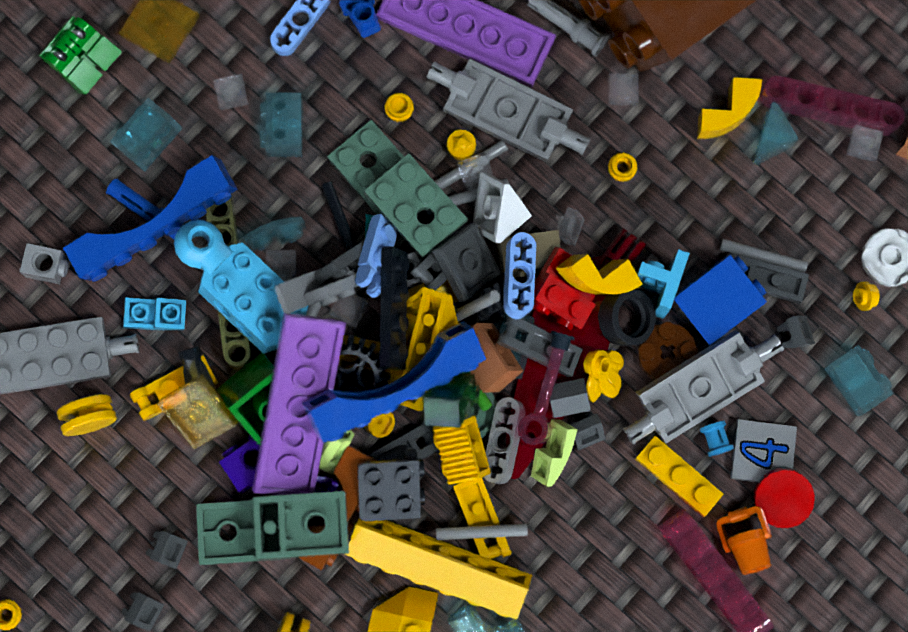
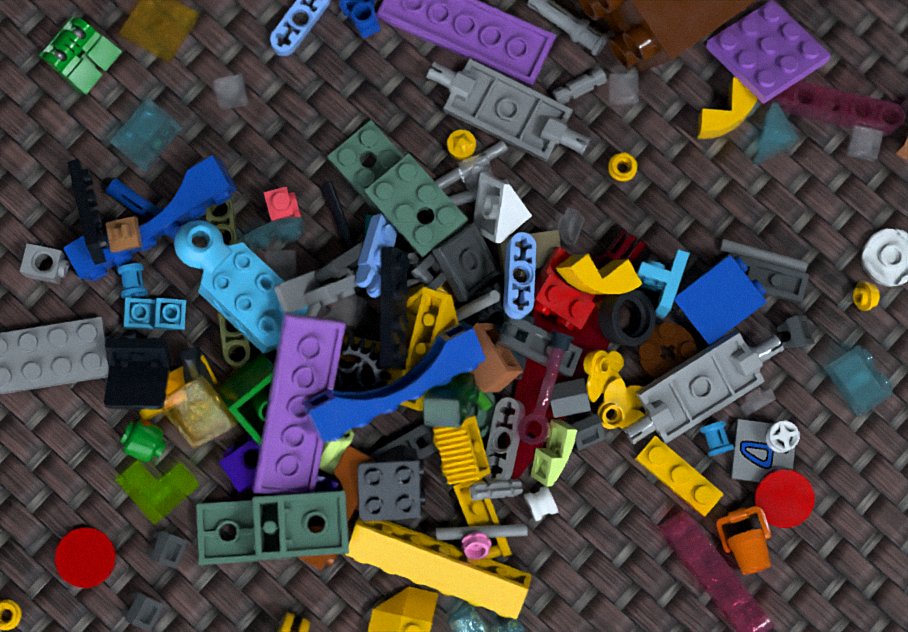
yellow head [56,394,117,436] -> none
clear light blue brick [260,93,303,157] -> none
yellow tile [364,412,395,438] -> none
yellow plate [385,93,414,122] -> none
none -> red tile [55,527,117,588]
none -> black plate [67,158,109,265]
none -> black bracket [104,337,172,410]
none -> medium nougat tile [105,216,143,253]
none -> clear neon green plate [115,460,201,525]
none -> dark azure bush [117,263,148,299]
none -> green head [119,418,167,463]
none -> coral brick [264,186,302,228]
none -> bright pink plate [461,531,491,560]
none -> light grey axle [469,479,523,500]
none -> white wheel [524,486,558,522]
none -> light grey axle [552,68,607,105]
none -> yellow plate [596,377,645,429]
none -> medium lavender plate [706,0,831,104]
none -> clear plate [740,388,777,417]
none -> white wheel [766,421,799,453]

